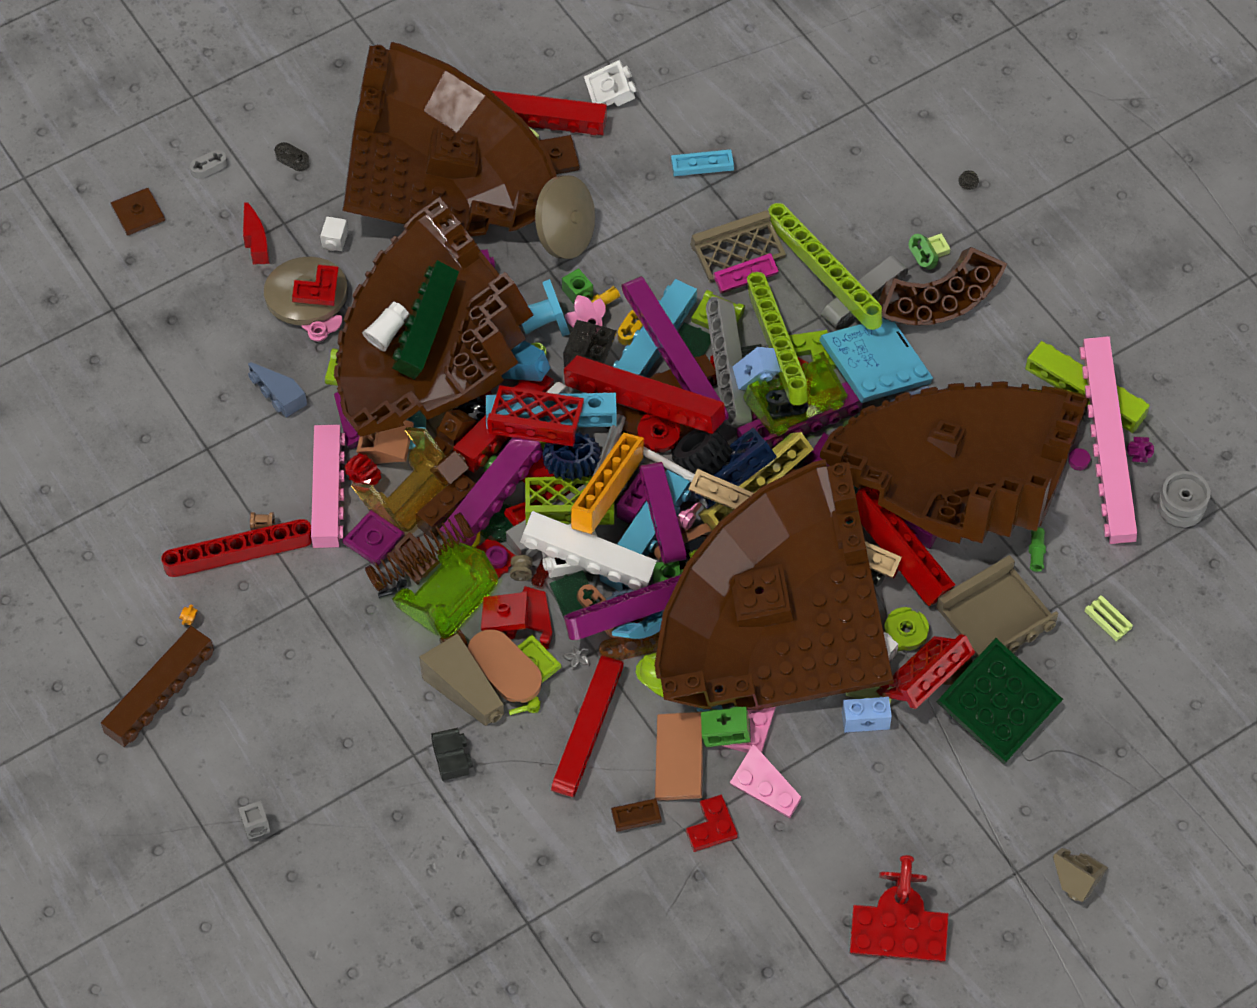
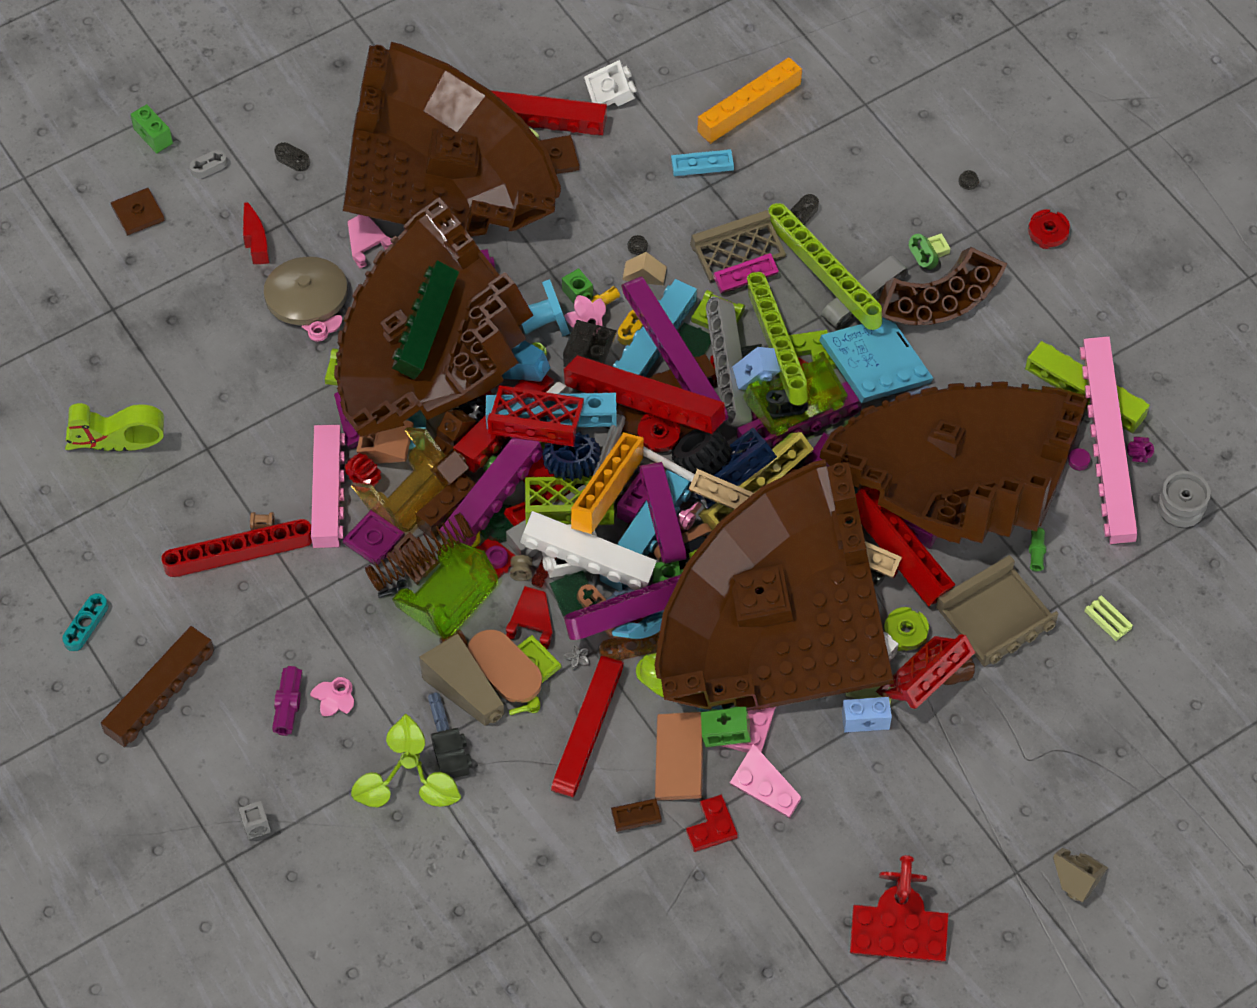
light orange plate [179,604,198,626] -> none
sand blue slope [248,362,307,418] -> none
red plate [292,265,339,306] -> none
white brick [320,216,348,251] -> none
white plant [362,302,409,351] -> none
red plate [481,592,529,632] -> none
dark tan dish [535,175,595,259] -> none
dark green plate [936,638,1063,764] -> none
none -> teal beam [62,593,108,651]
none -> lime animal [65,403,164,451]
none -> bright green brick [130,104,173,154]
none -> magenta piece [272,666,303,736]
none -> bright pink plate [310,677,354,716]
none -> bright pink flag [348,215,392,269]
none -> lime plant [351,714,461,807]
none -> sand blue axle [428,692,449,732]
none -> tan slope [623,252,667,286]
none -> clear smoke plate [627,235,648,255]
none -> light orange brick [697,57,802,144]
none -> clear smoke beam [790,194,819,225]
none -> red plate [1028,209,1070,249]

